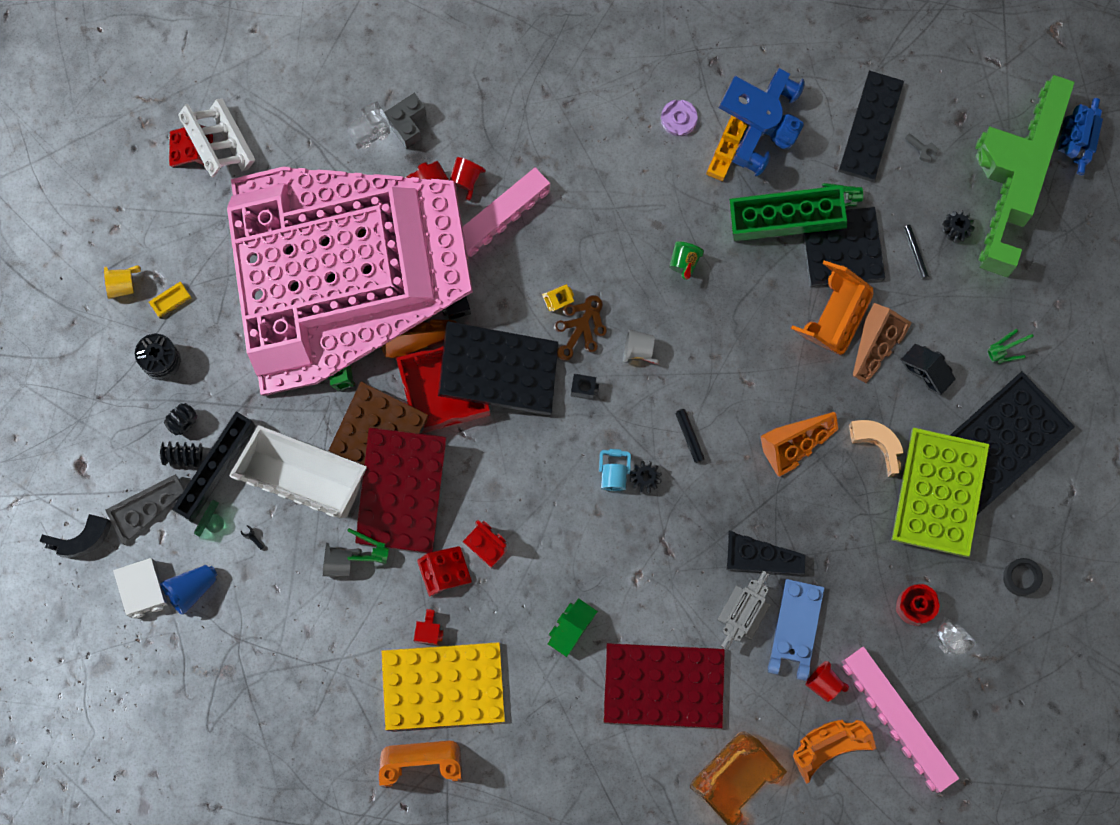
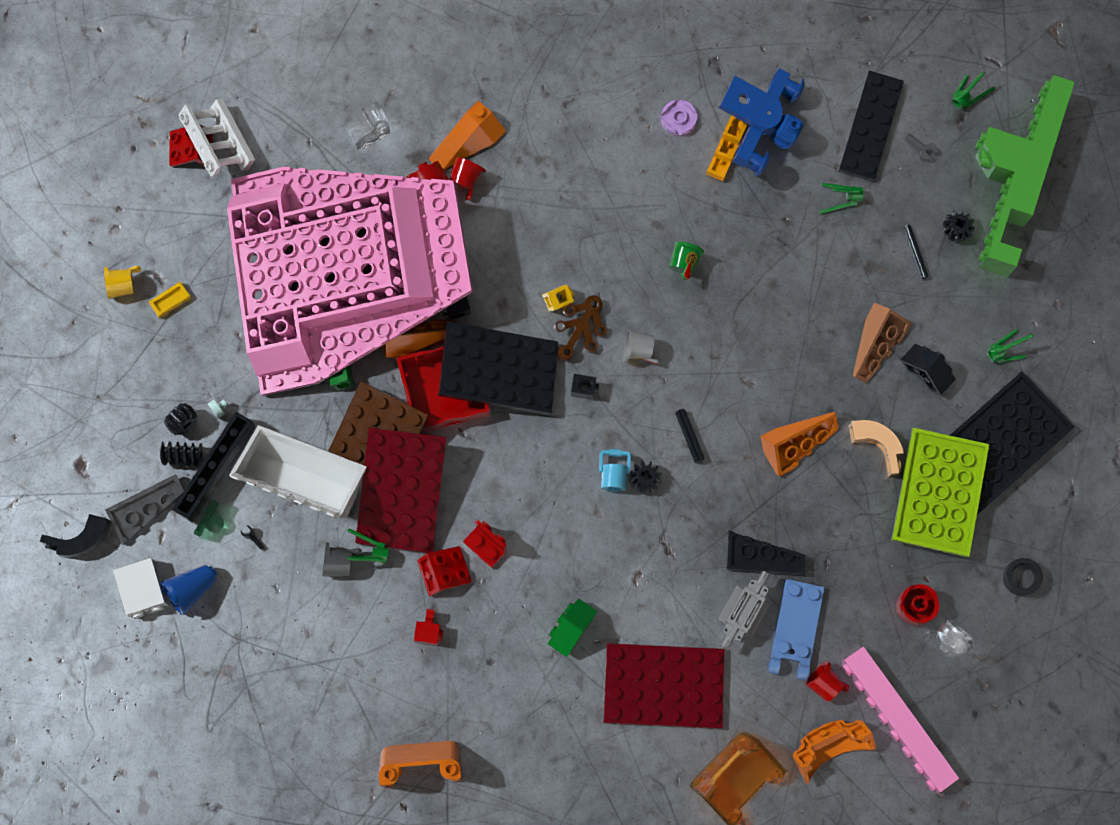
black wheel [134,333,181,380] -> none
yellow plate [381,642,505,731] -> none
dark grey brick [384,92,426,149] -> none
bright pink brick [463,167,550,257] -> none
green brick [729,185,847,241] -> none
orange windscreen [791,260,874,355] -> none
black plate [803,207,885,287] -> none
blue piece [1058,98,1103,175] -> none
none -> light aqua tile [208,399,228,419]
none -> orange wedge [428,101,506,171]
none -> green plant [951,72,995,109]

